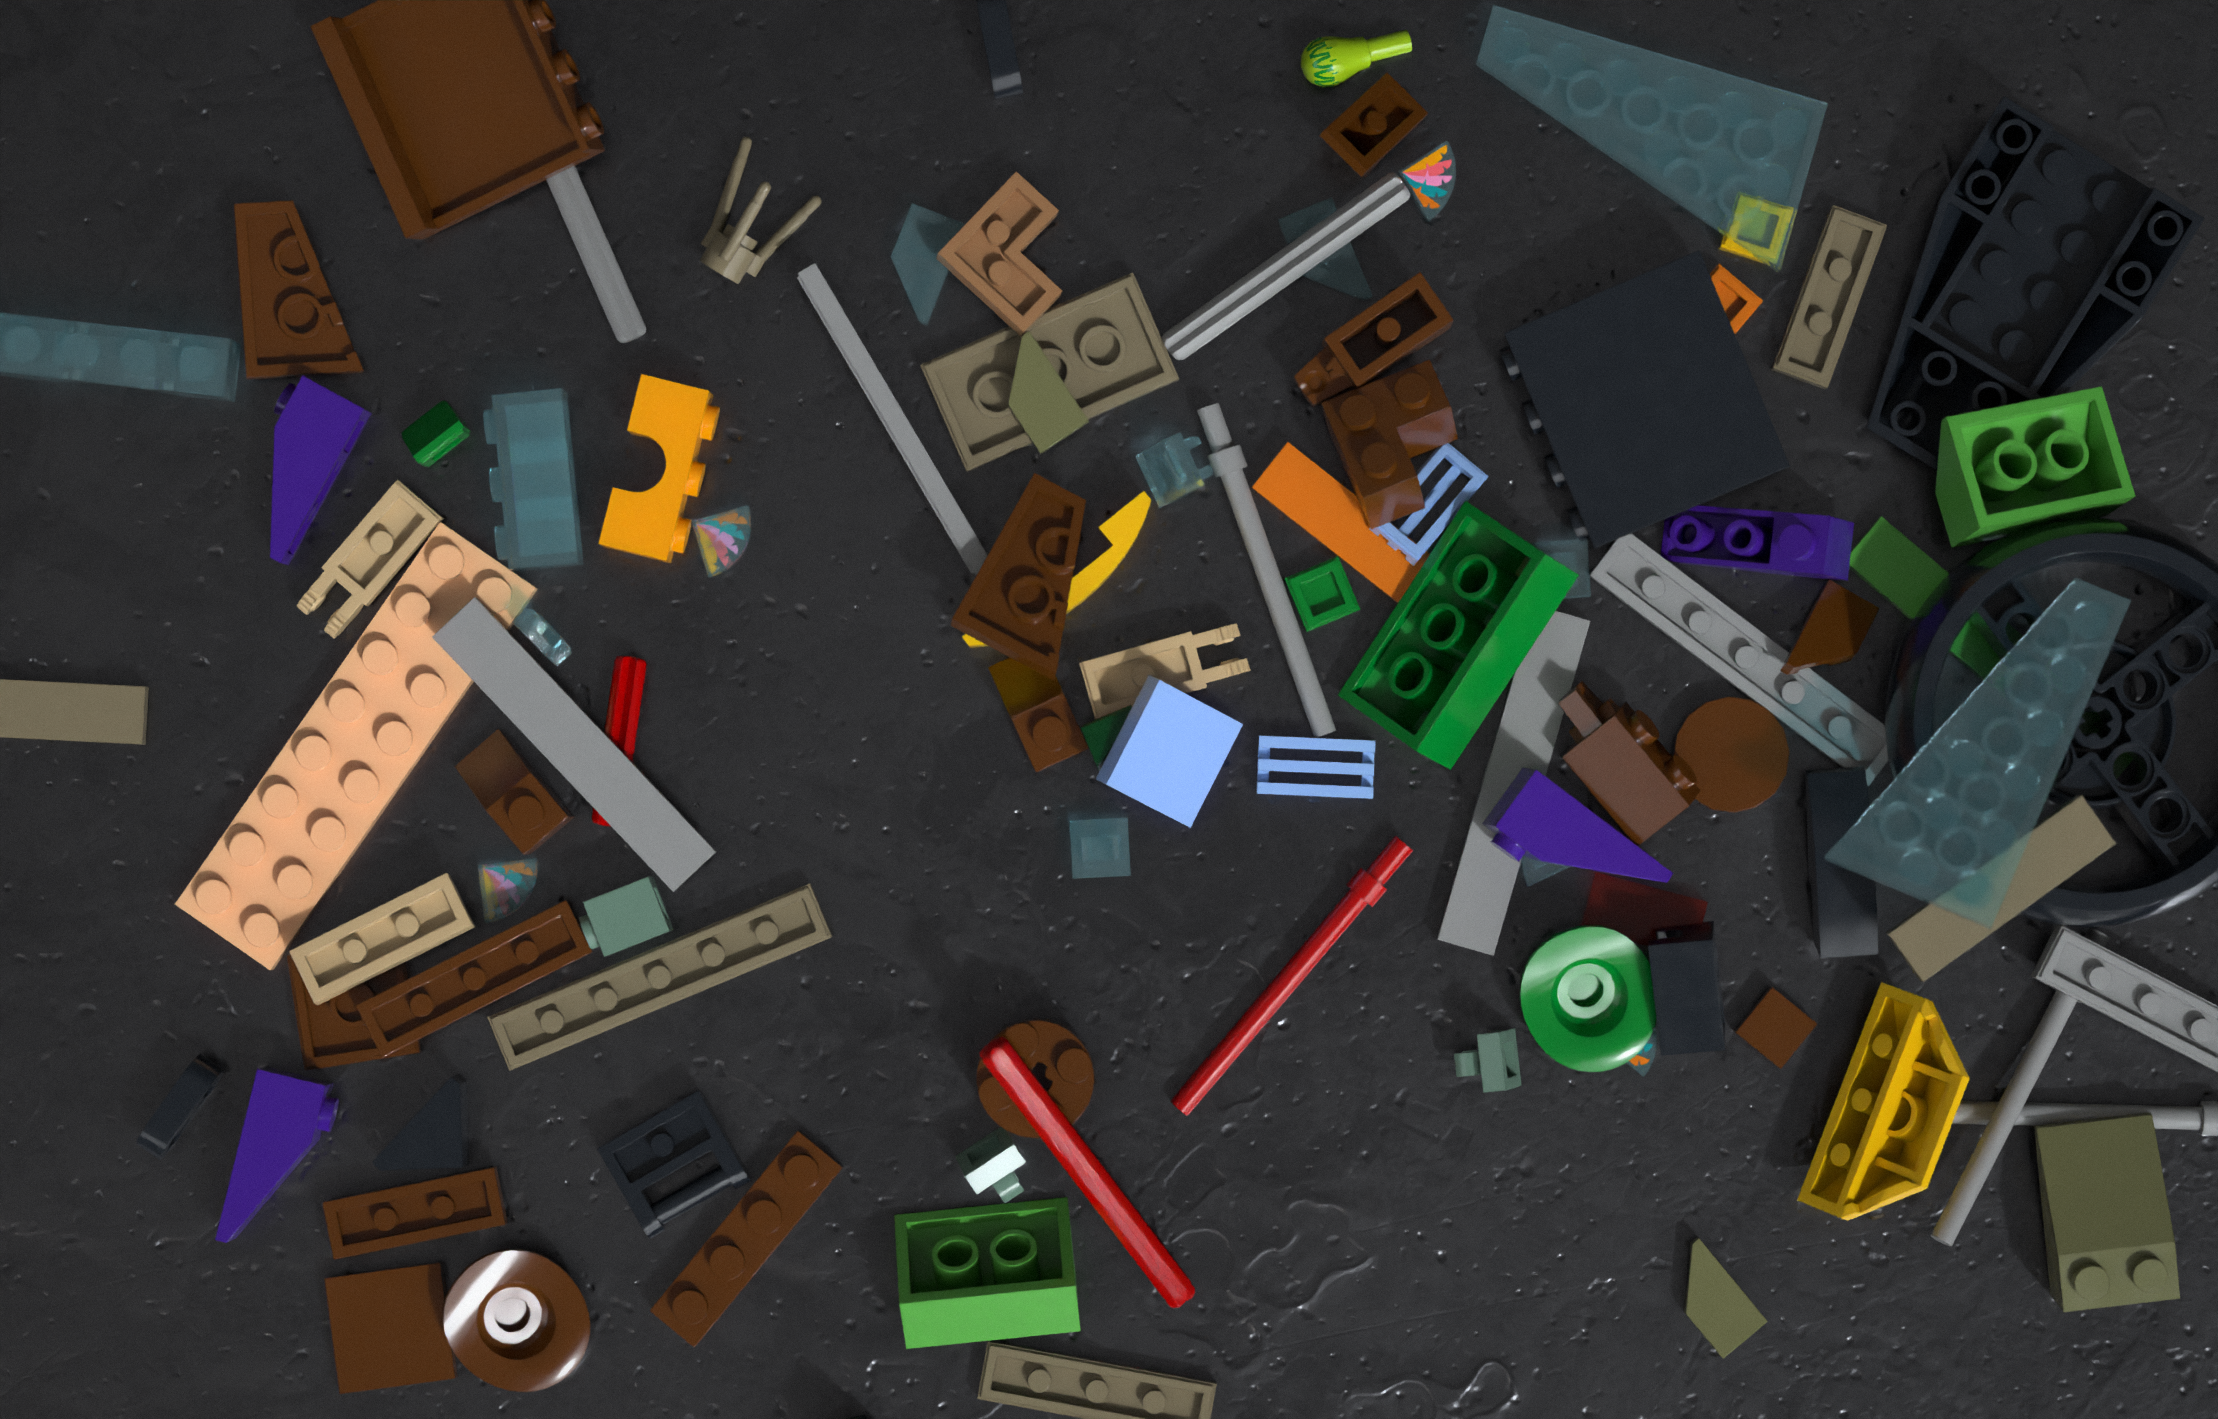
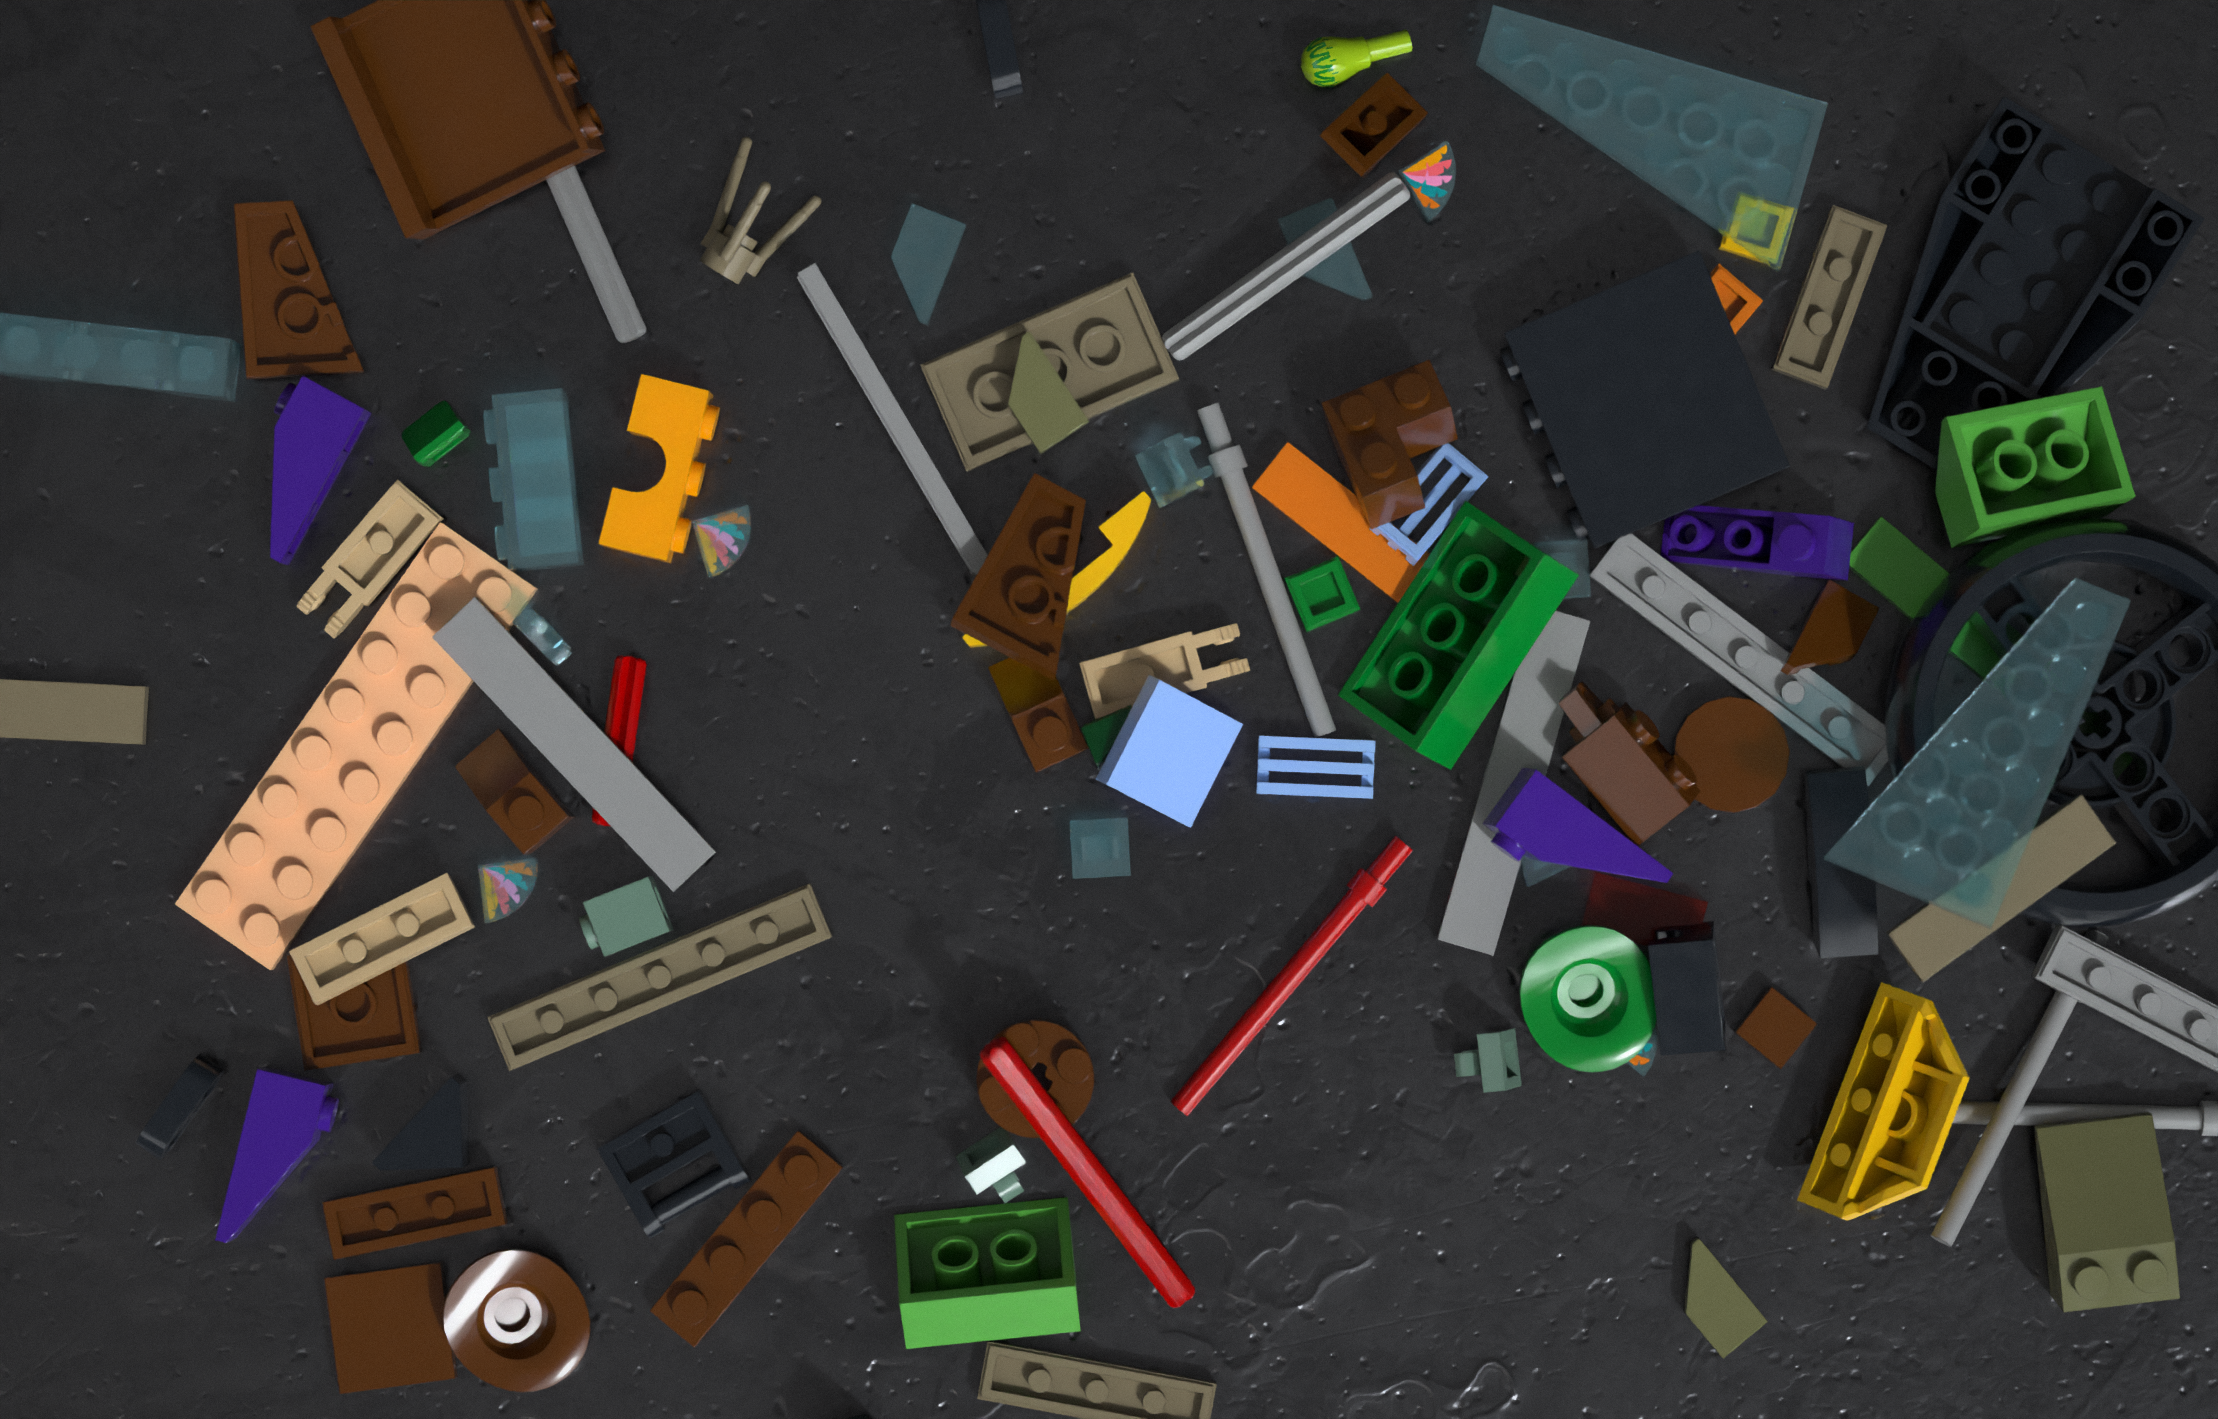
reddish brown plate [356,900,592,1058] -> none
medium nougat plate [936,171,1062,337] -> none
reddish brown hinge [1293,272,1453,407] -> none

